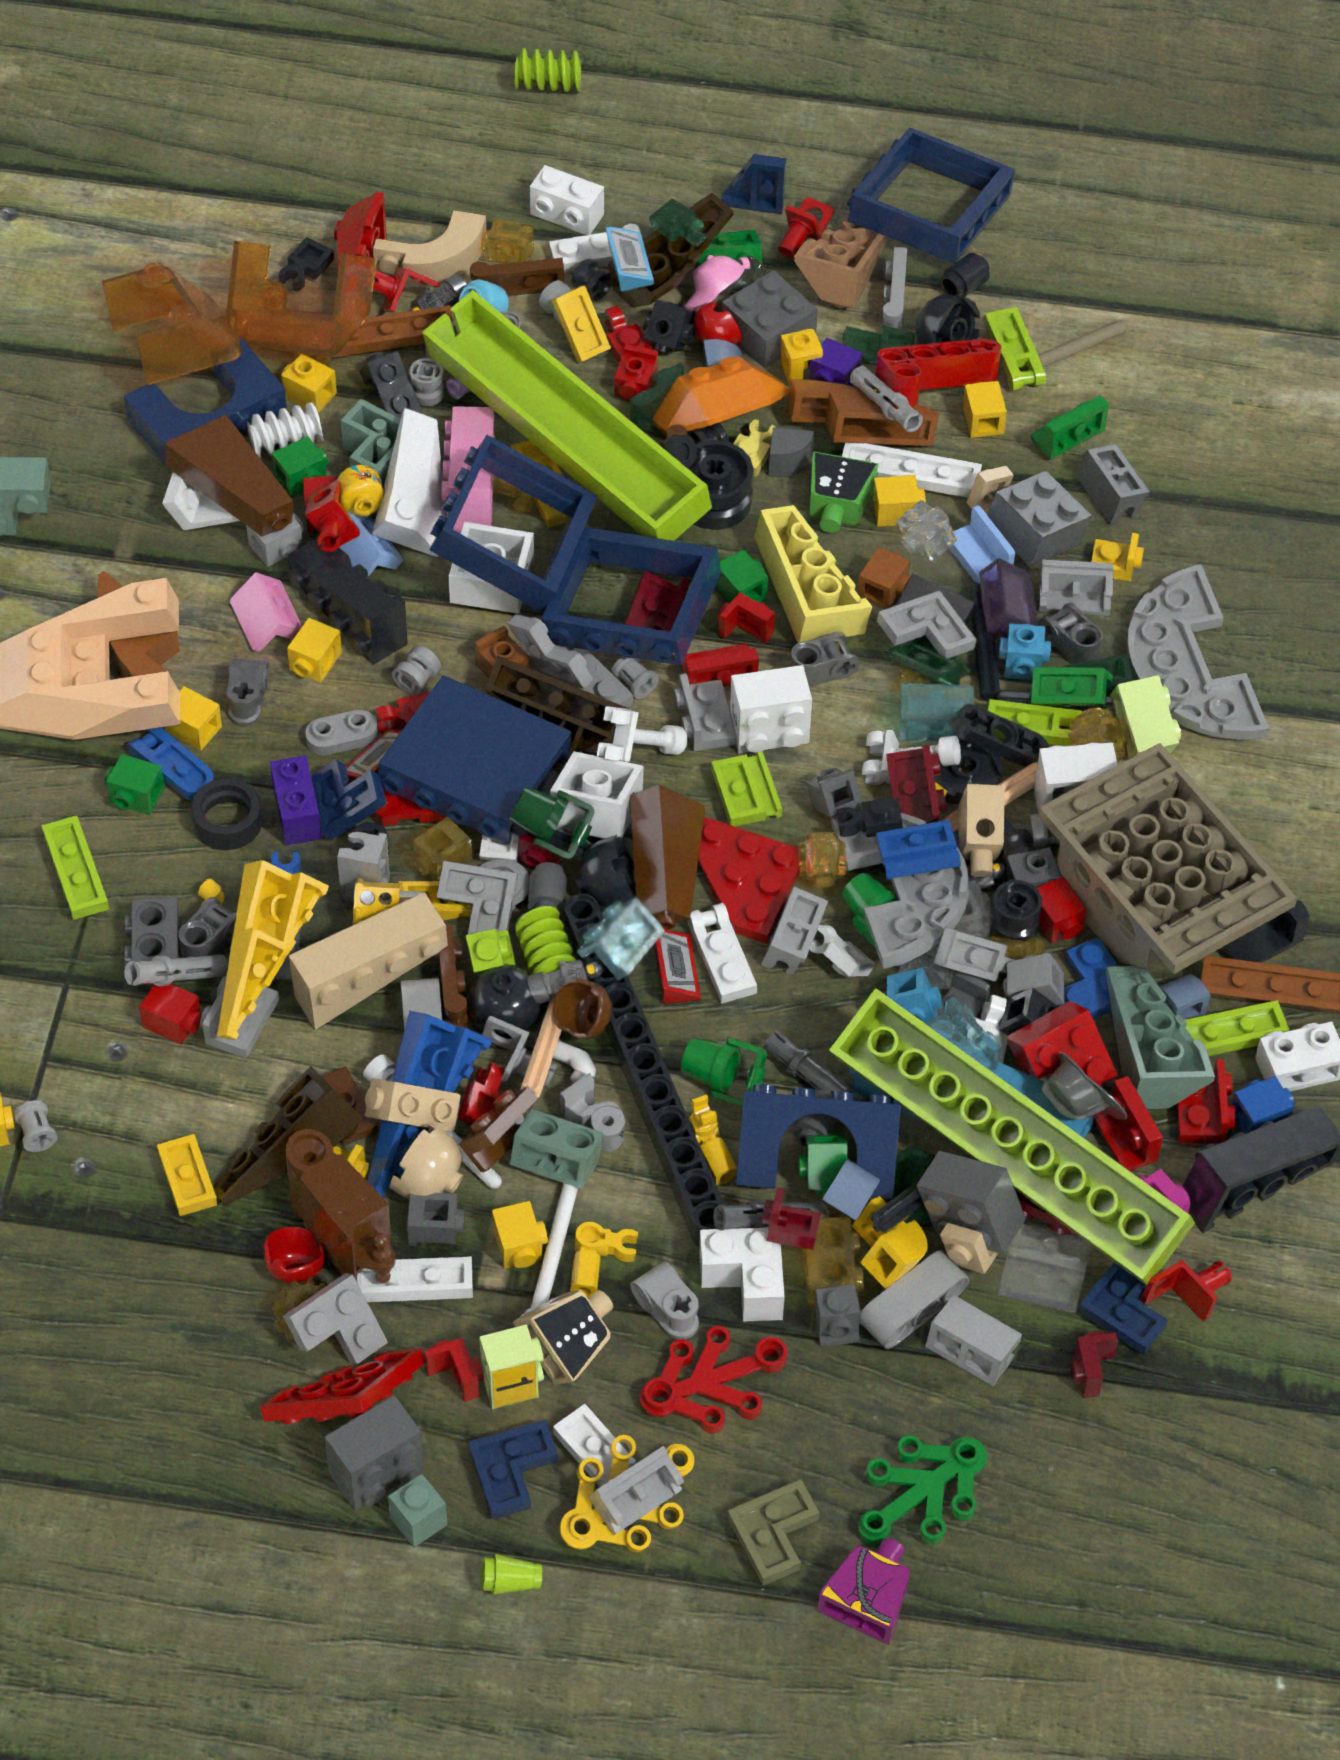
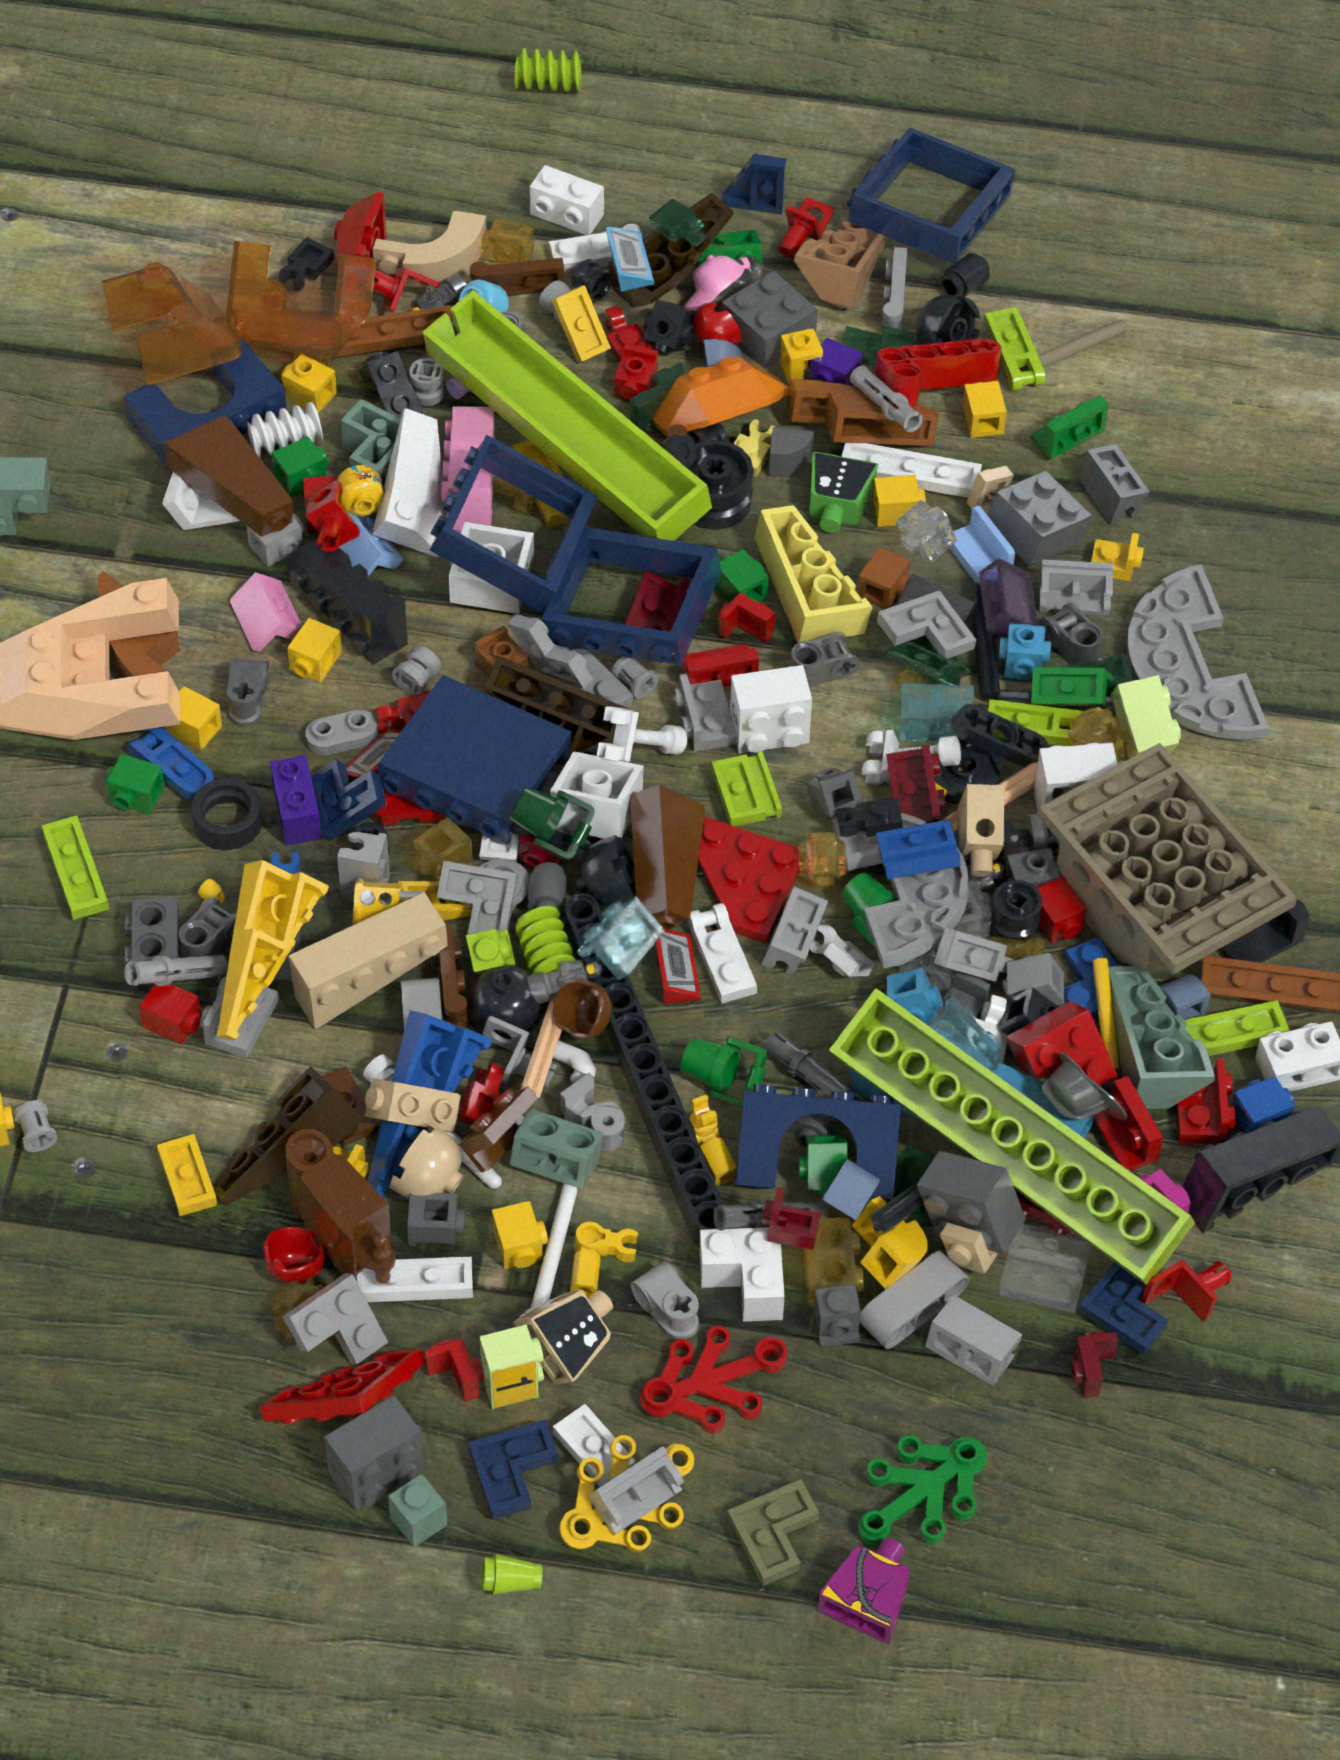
none -> yellow bar [1093,958,1120,1071]

